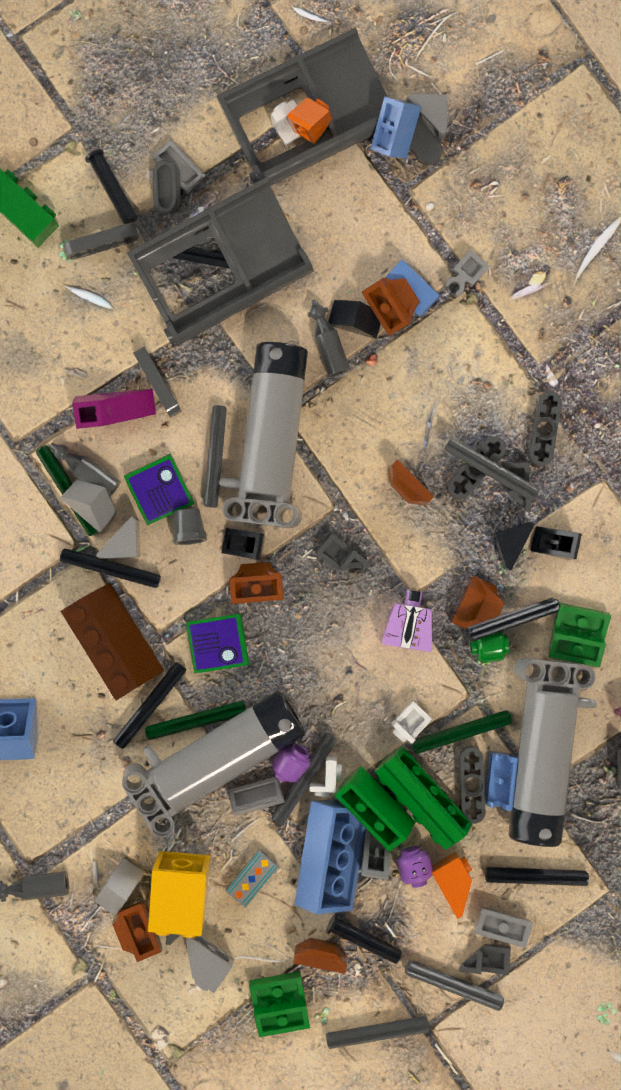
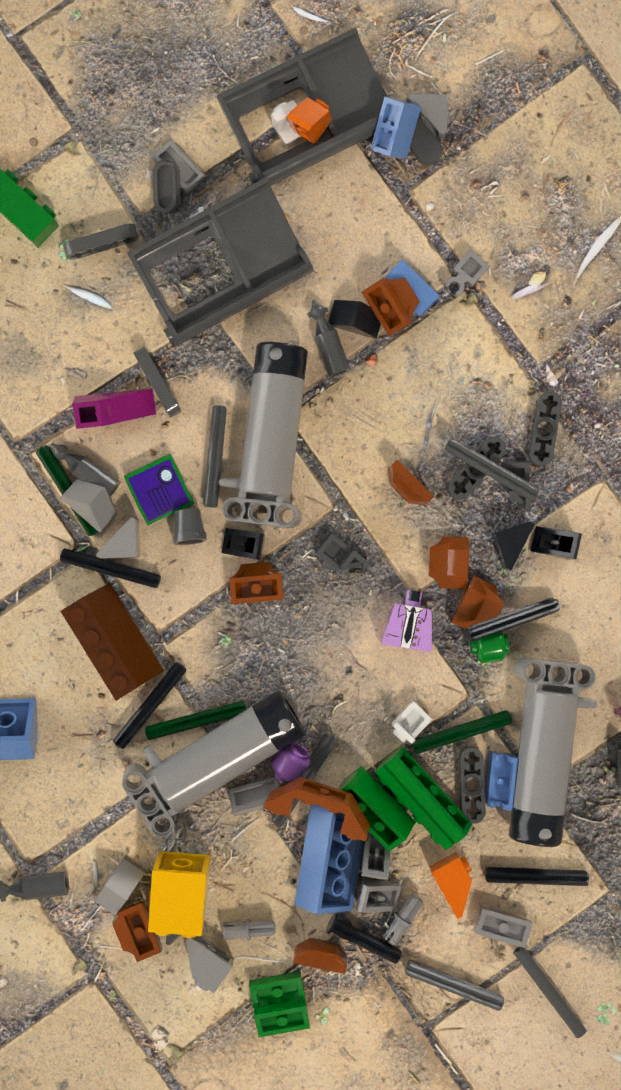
black axle [85,149,137,224] -> none
black axle [172,246,230,269] -> none
slope [186,613,250,674] -> none
light grey tile [225,849,279,907] -> none
white bracket [309,757,342,797] -> none
dark grey axle [326,1016,429,1049] -> none
medium lavender head [396,846,433,888] -> none
dark grey slope [459,944,511,975] -> none
green slope [548,603,611,668] -> none
none -> light grey axle [223,919,276,941]
none -> dark orange slope [263,777,370,842]
none -> light grey slope [356,876,401,913]
none -> light grey axle [383,894,423,946]
none -> dark orange slope [429,536,469,589]
none -> dark grey piece [513,947,587,1038]

